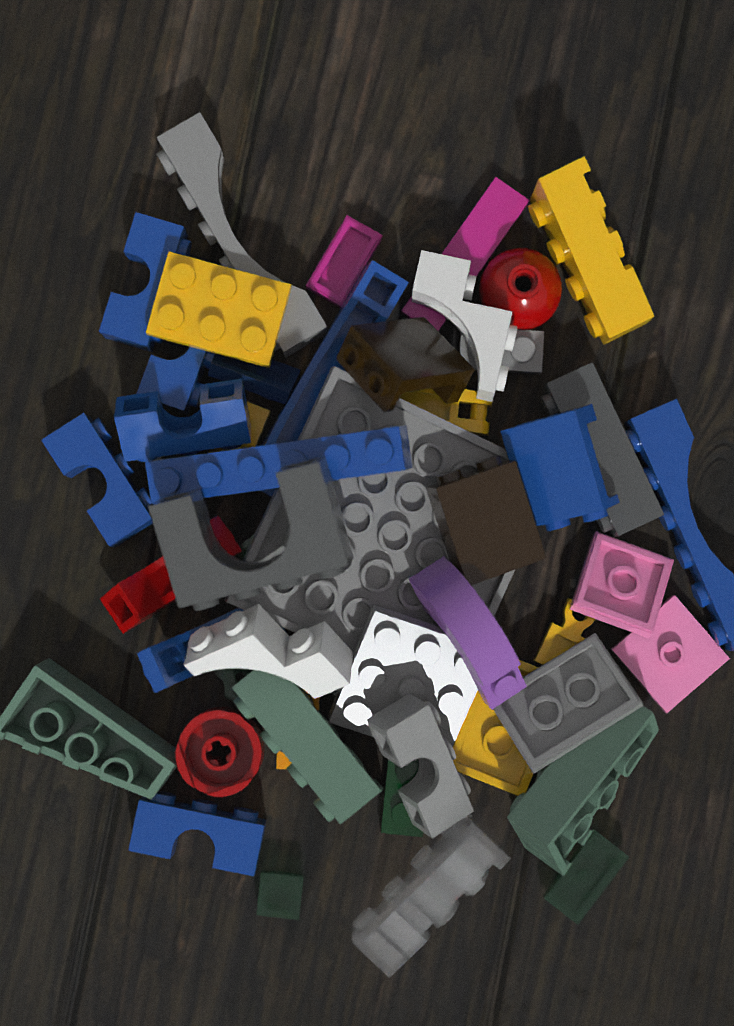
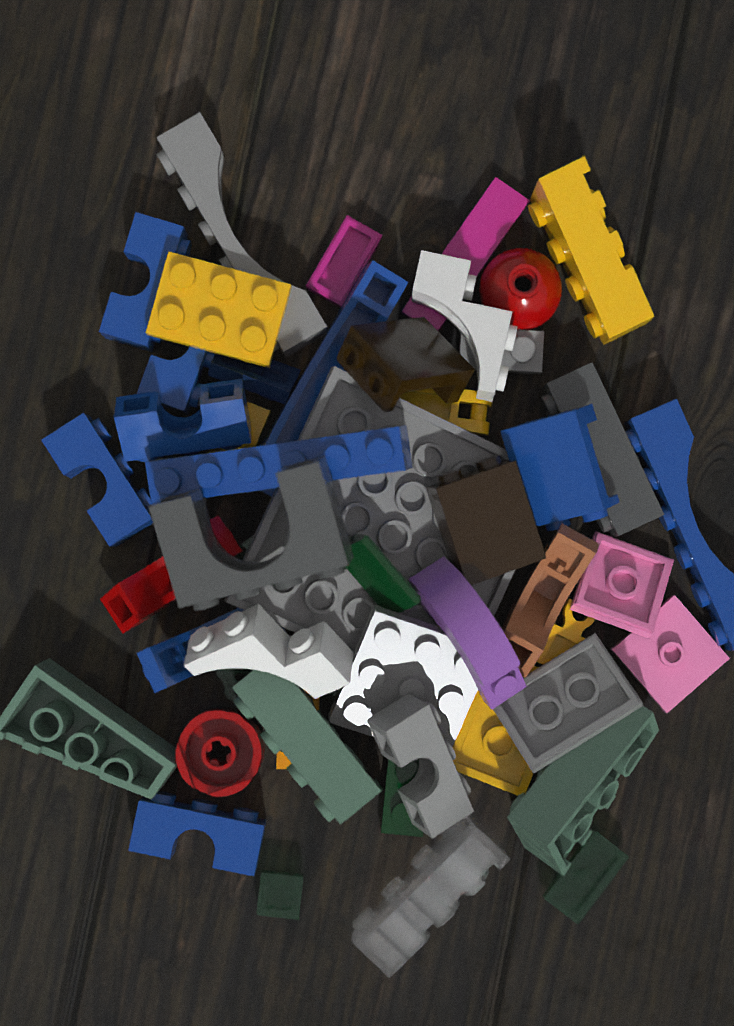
none -> dark green slope [344,533,421,613]
none -> nougat arch [501,524,599,678]

